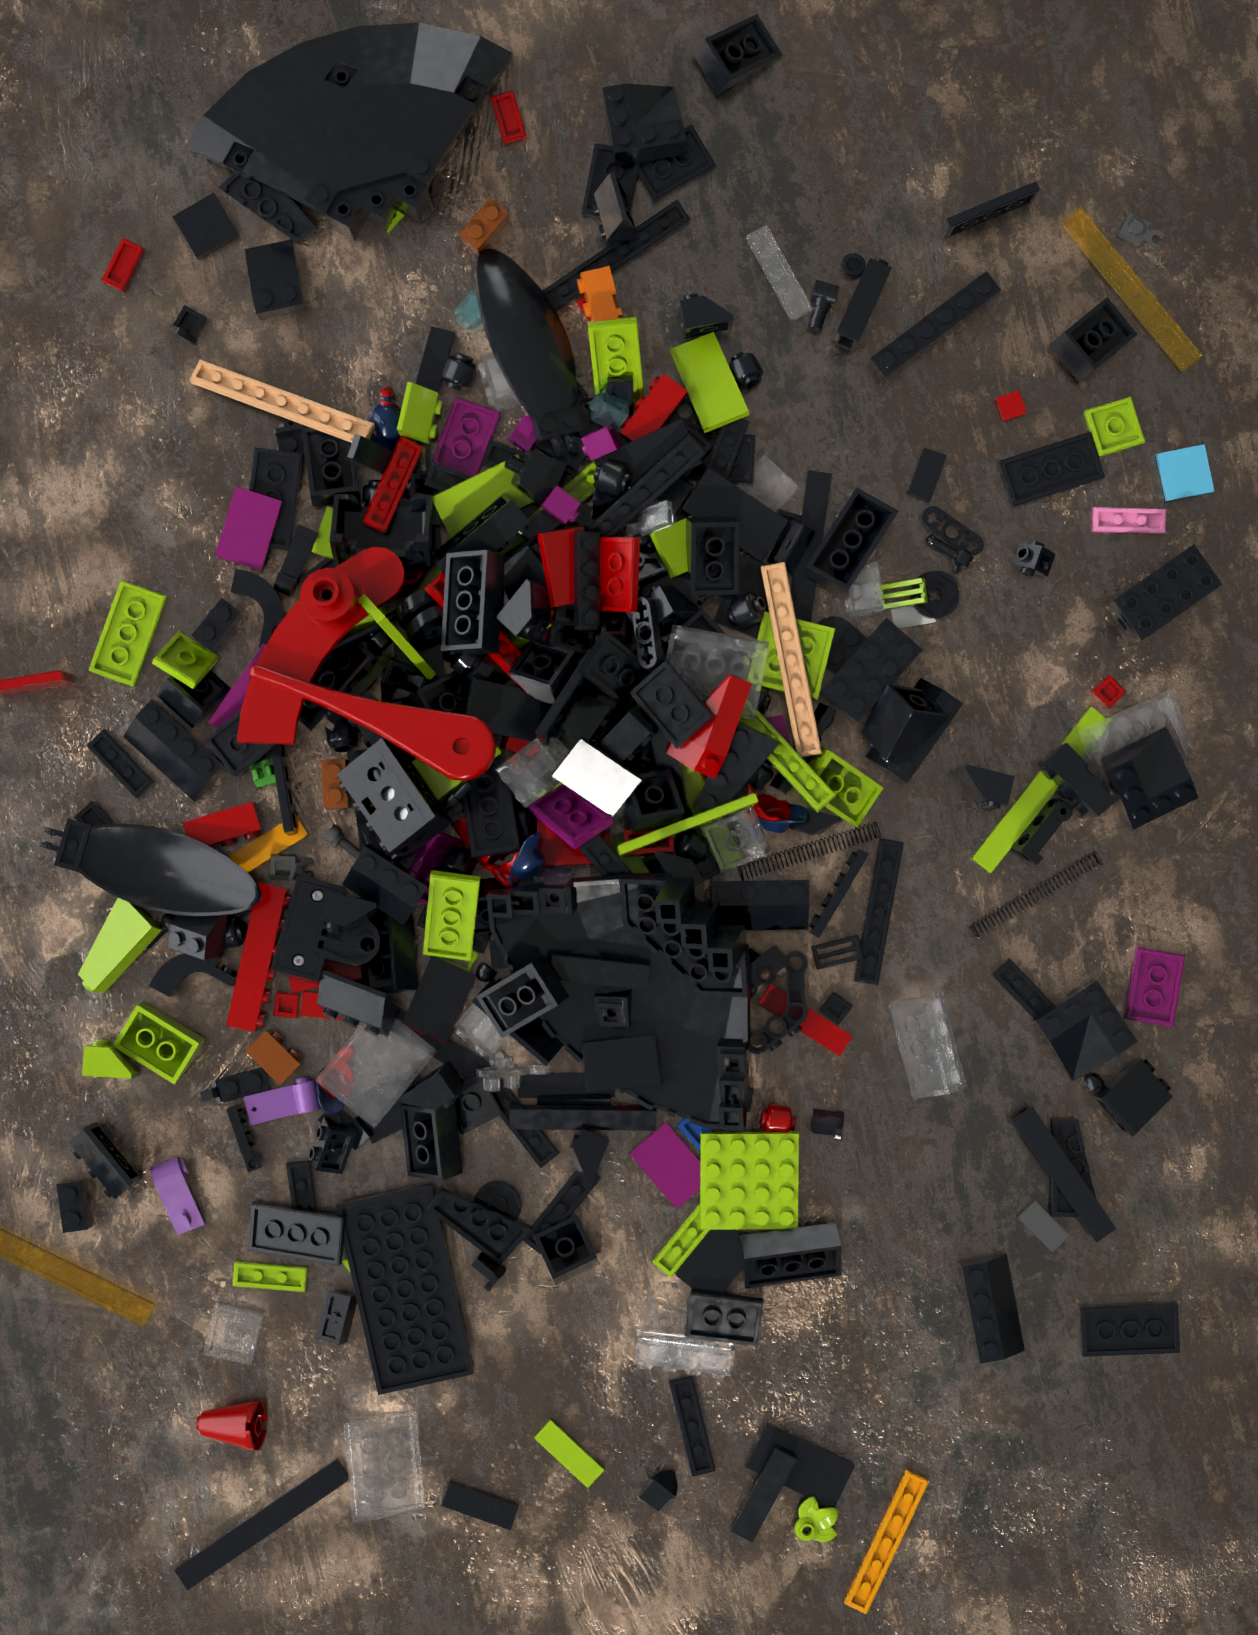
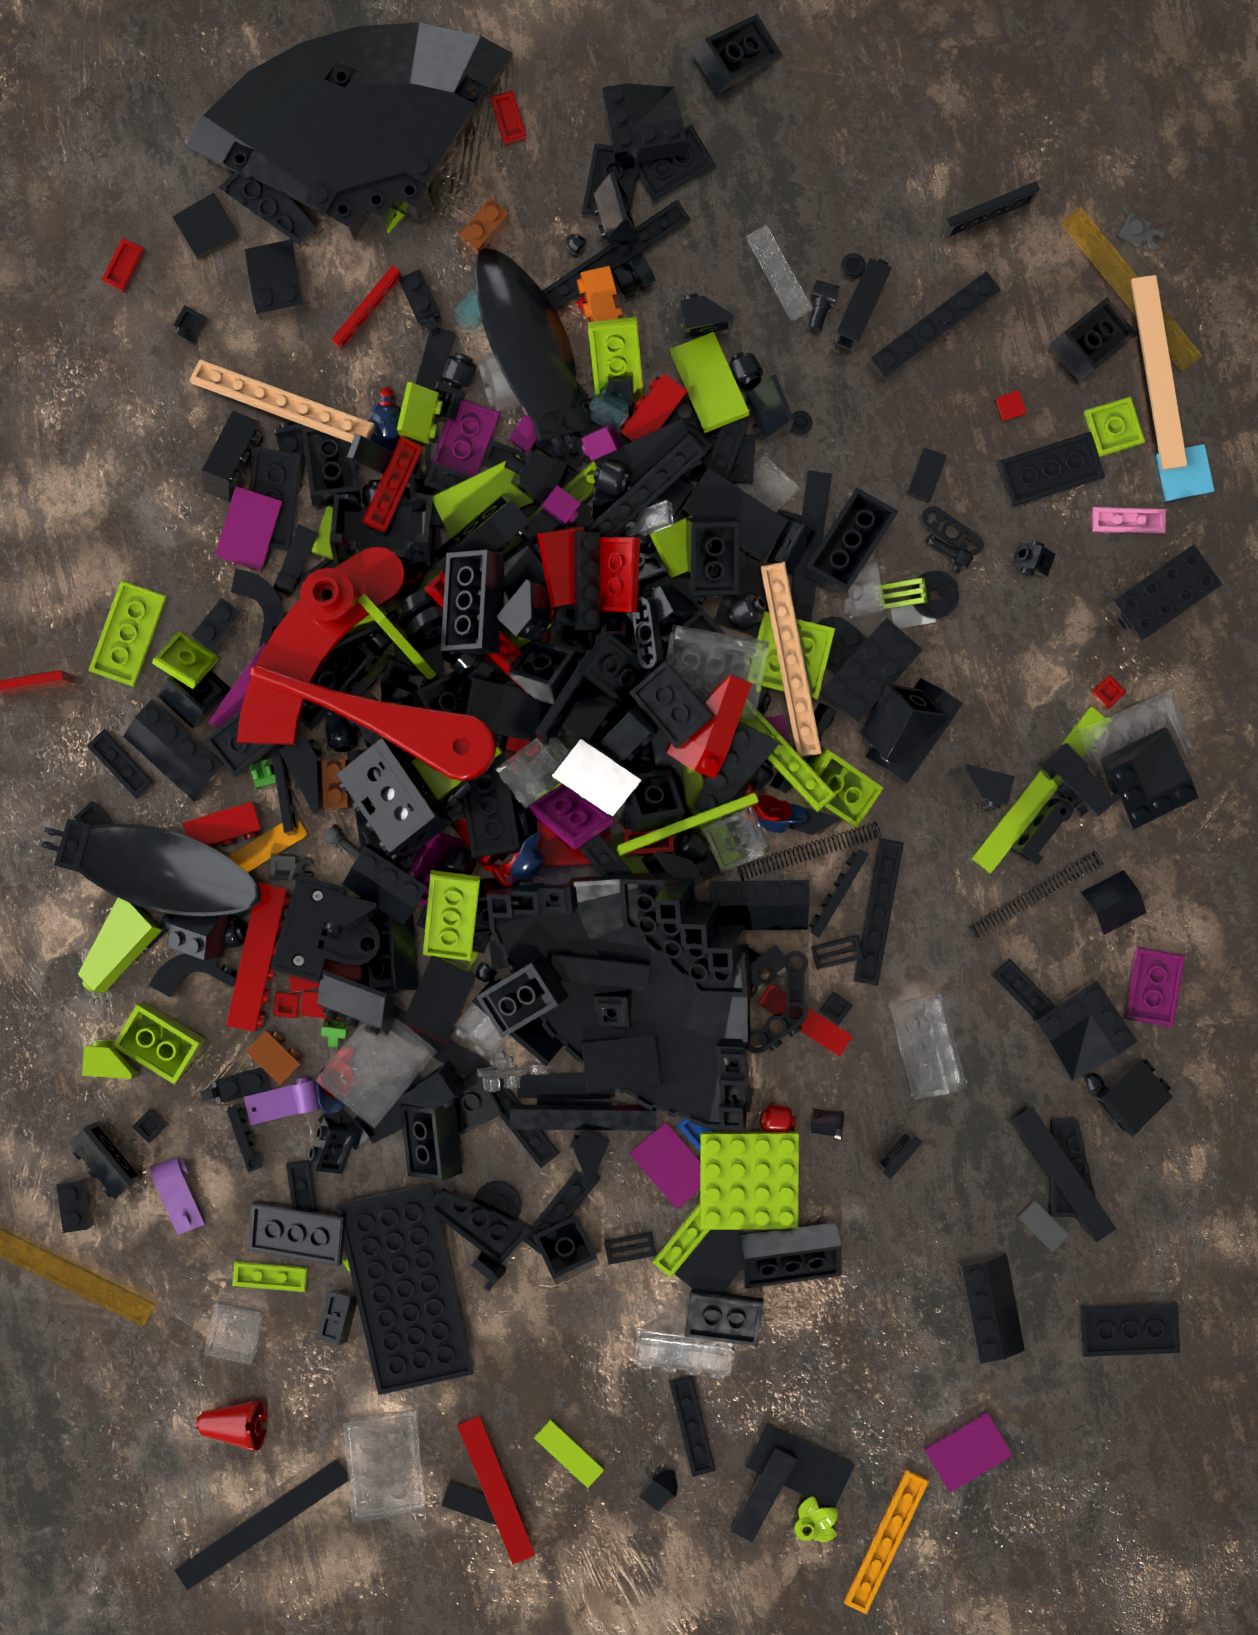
none -> black plate [132,1108,168,1144]
none -> black wedge [202,411,262,502]
none -> black slope [279,736,324,816]
none -> bright green tile [321,1019,349,1048]
none -> red tile [331,265,401,349]
none -> black hinge [398,269,440,336]
none -> black tile [435,382,464,421]
none -> red tile [457,1416,535,1565]
none -> black hinge [566,234,587,256]
none -> black tile [604,1231,656,1265]
none -> black wheel [611,253,656,297]
none -> black slope [745,374,794,443]
none -> black tile [790,411,812,436]
none -> black tile [877,1130,923,1180]
none -> magenta tile [924,1412,1013,1492]
none -> black slope [1080,870,1147,935]
none -> light nougat tile [1131,275,1187,470]

